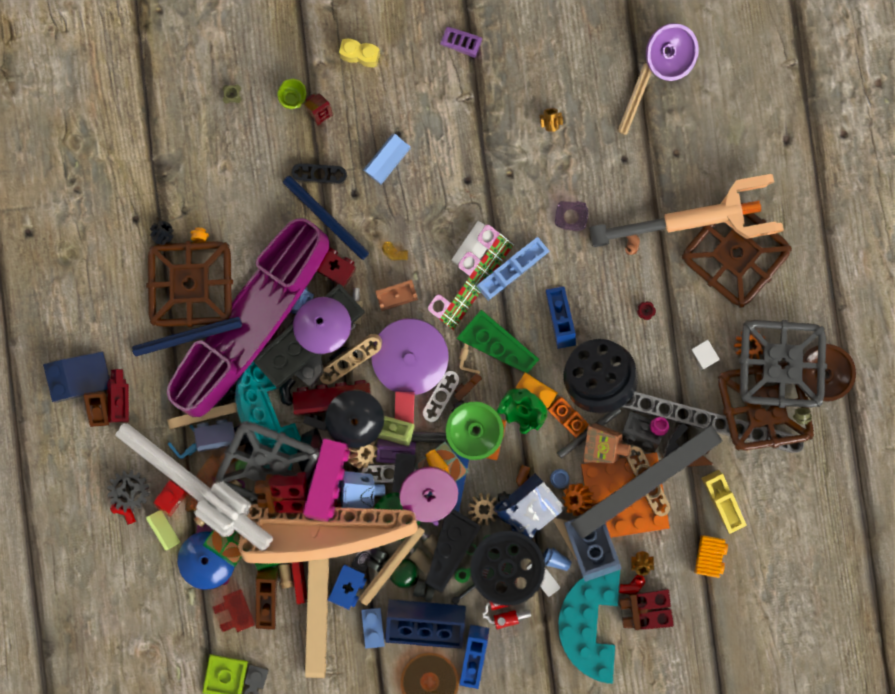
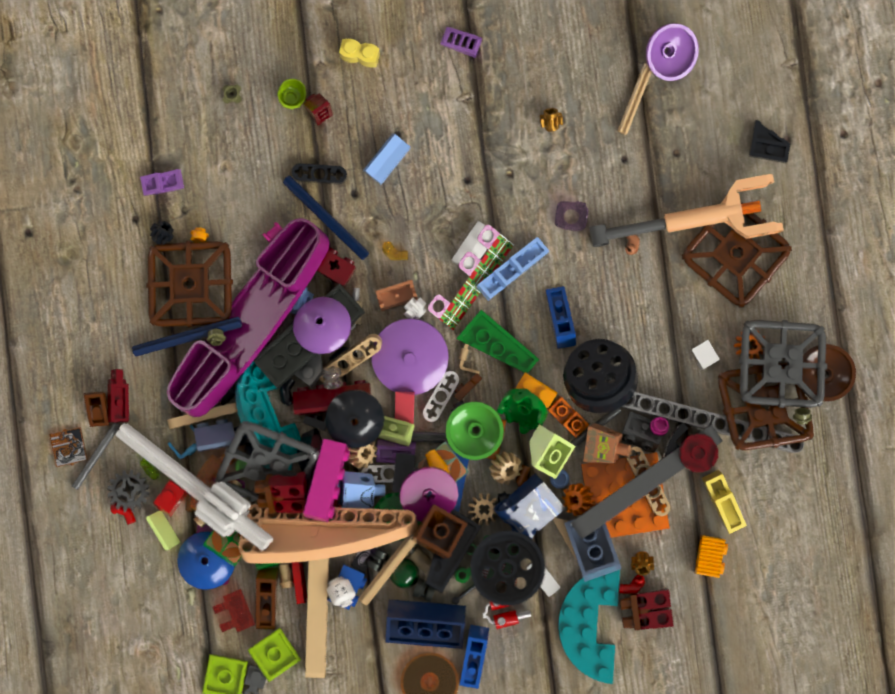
dark blue slope [43,352,110,403] -> none
medium blue plate [361,607,385,649] -> none
medium blue cone [543,548,572,571] -> none
dark red plate [637,301,656,320] -> none
none -> piece [49,427,88,467]
none -> dark grey bar [72,422,121,490]
none -> medium lavender slope [140,169,184,196]
none -> clear neon green arm [140,458,159,480]
none -> olive plate [207,329,226,346]
none -> lime tile [247,628,301,682]
none -> dark pink bush [262,222,283,243]
none -> clear wheel [322,367,343,389]
none -> white head [327,577,356,608]
none -> white gear [403,297,427,319]
none -> reddish brown slope [411,504,468,559]
none -> tan gear [489,451,523,485]
none -> yellowish green slope [529,425,576,479]
none -> dark red tile [679,434,719,473]
none -> black wing [749,120,790,163]

